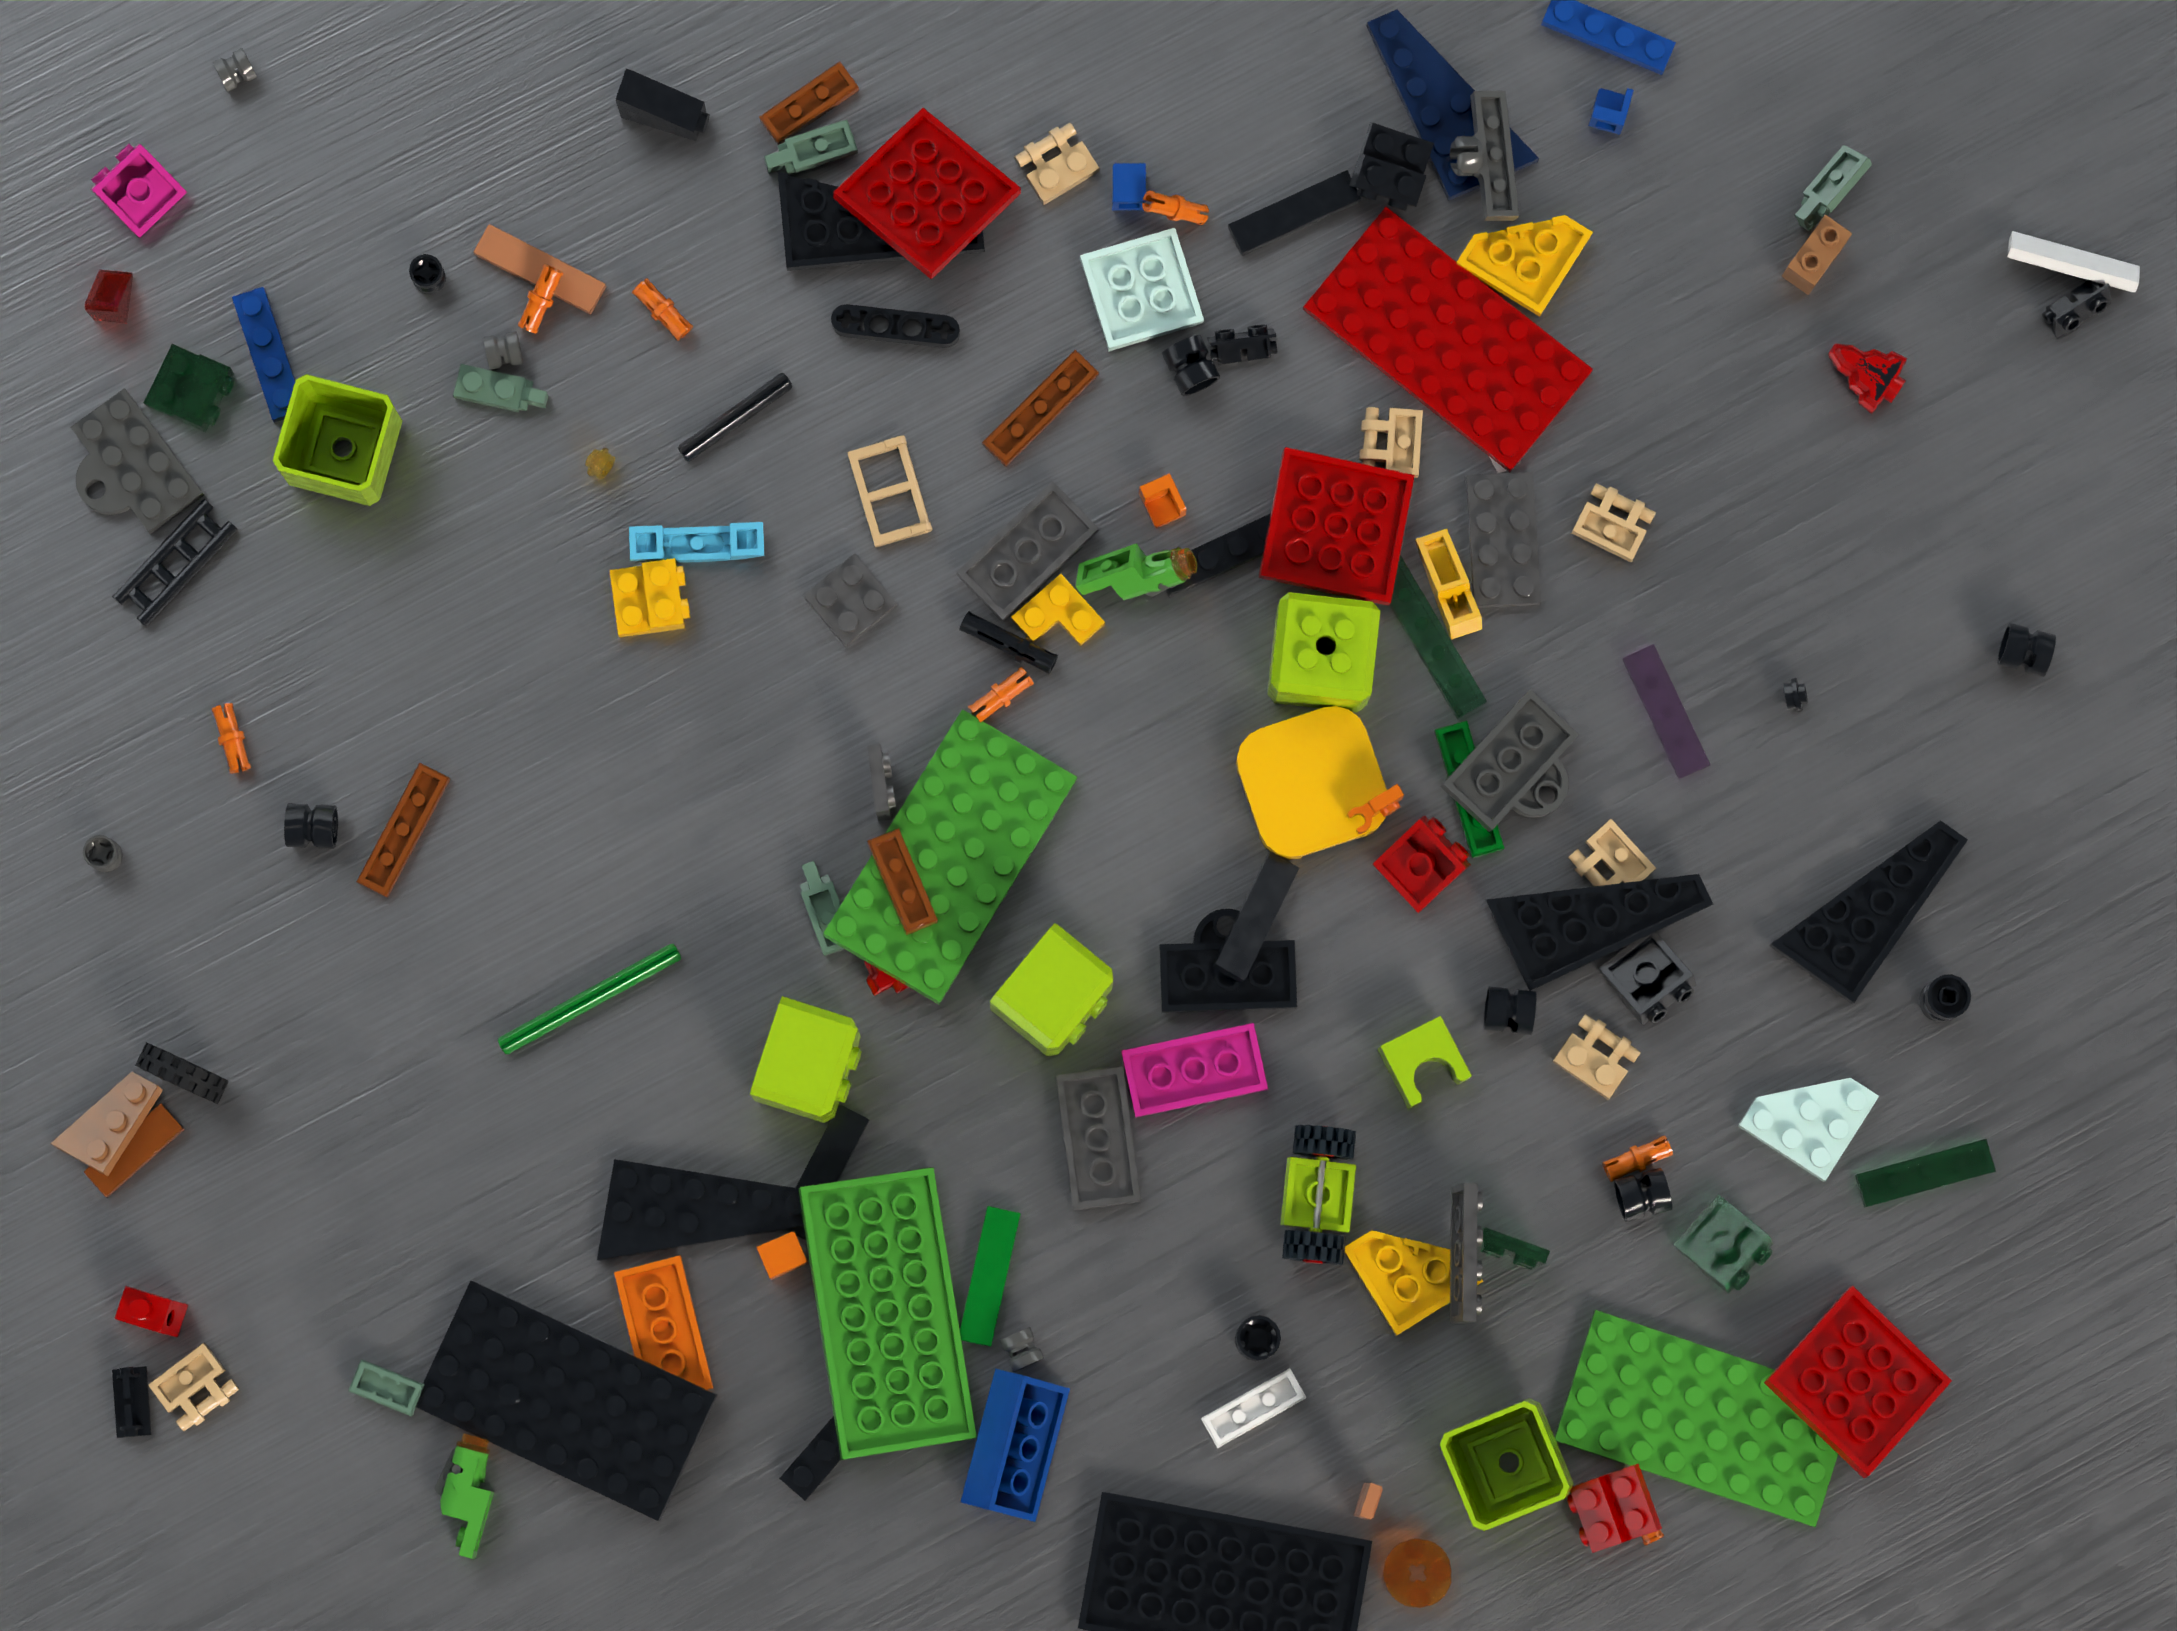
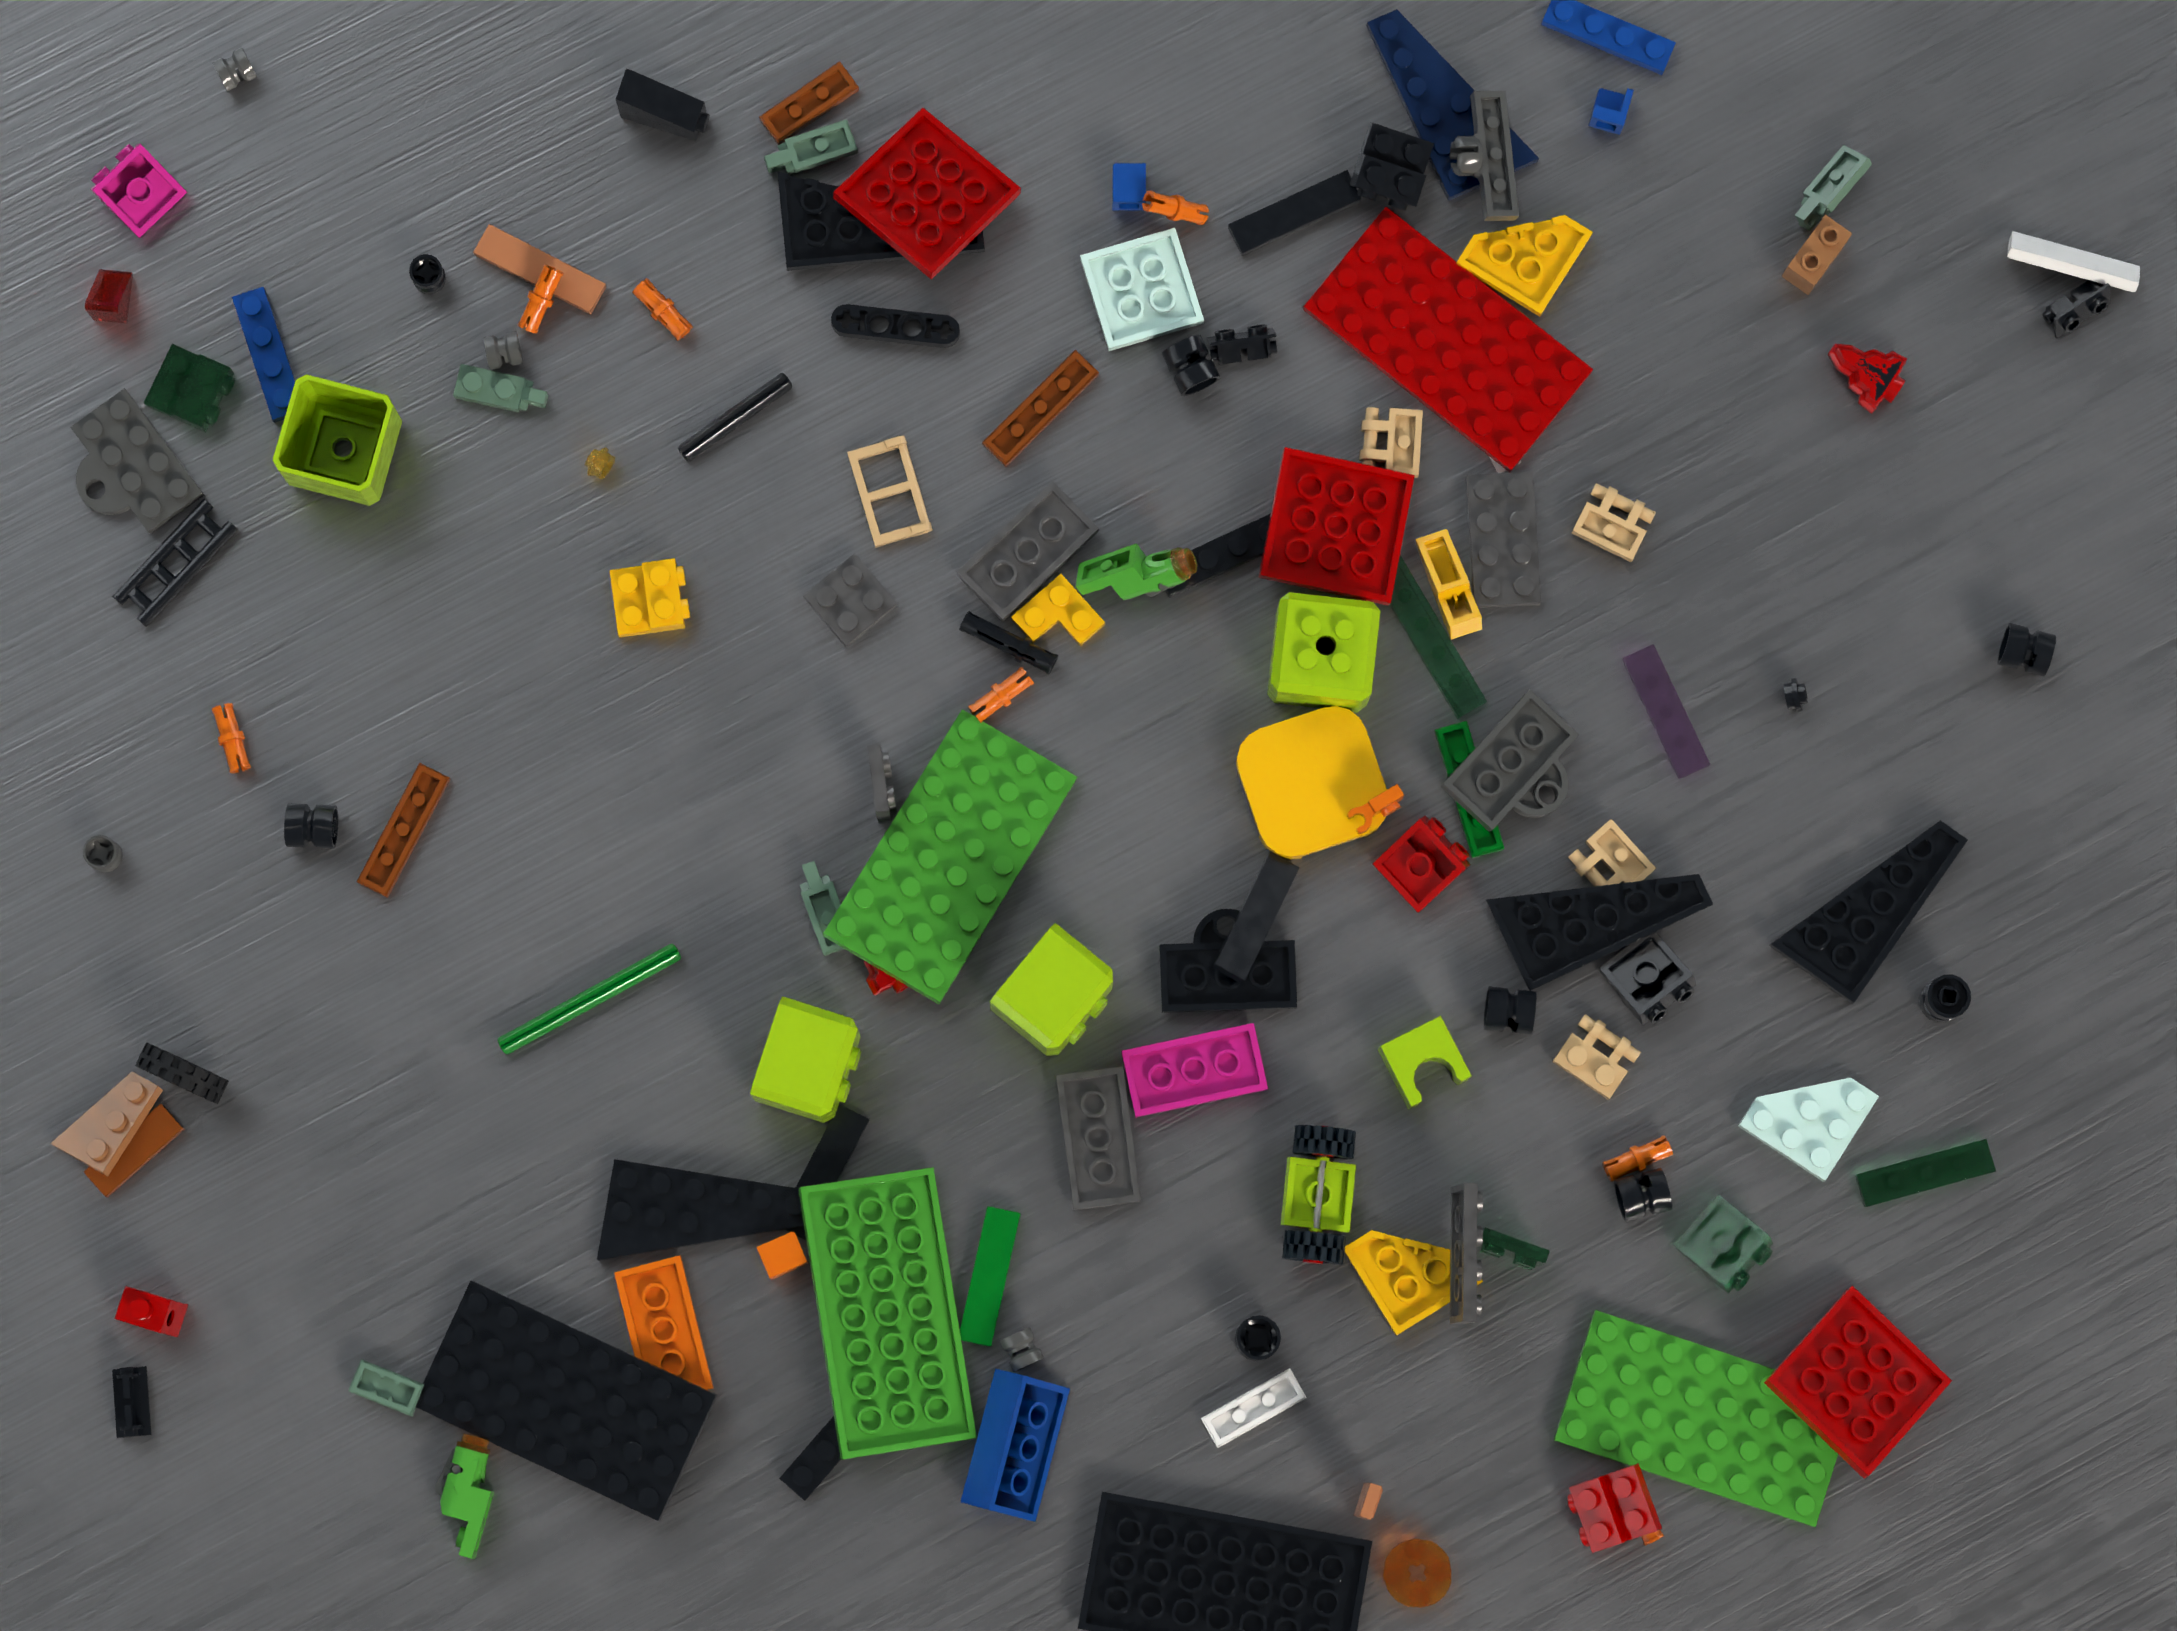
tan plate [148,1343,240,1431] -> none
medium azure slope [629,522,764,563] -> none
dark orange tile [867,828,938,935] -> none
tan plate [1014,123,1100,205] -> none
orange panel [1139,473,1187,528] -> none
lime plate [1440,1398,1573,1531] -> none

